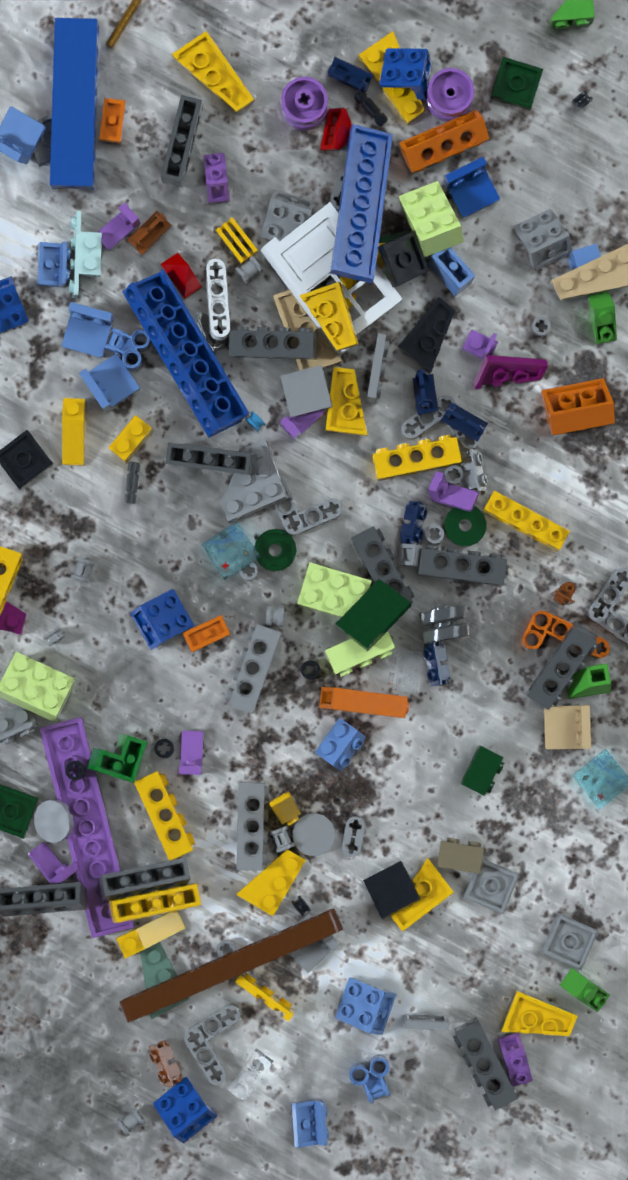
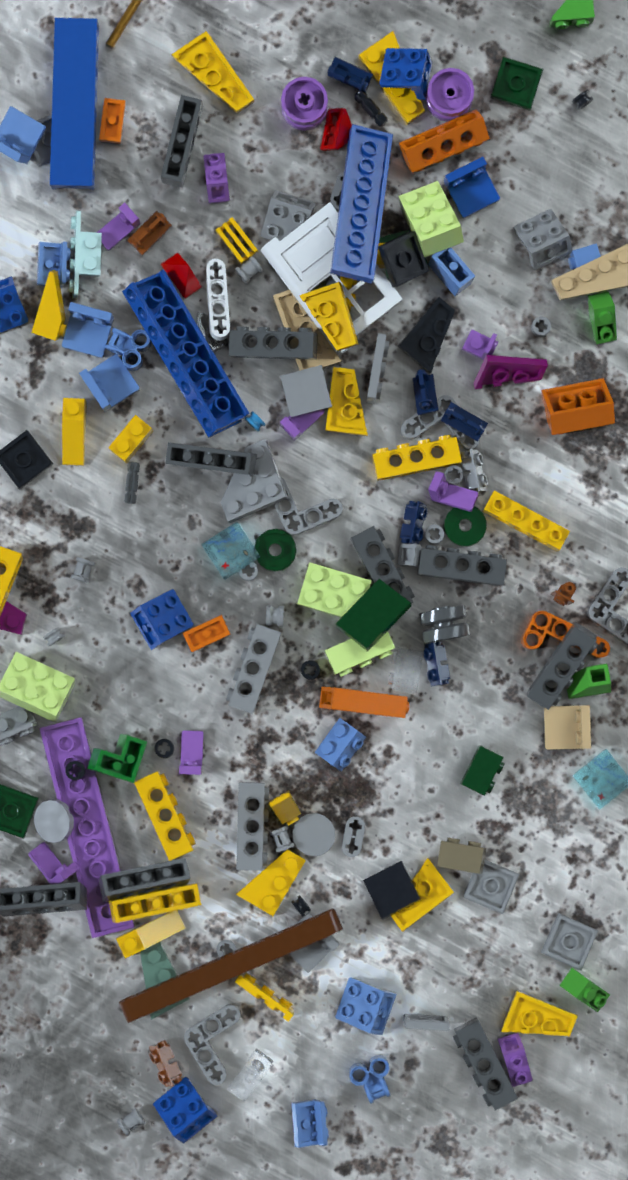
none -> yellow slope [31,270,67,341]

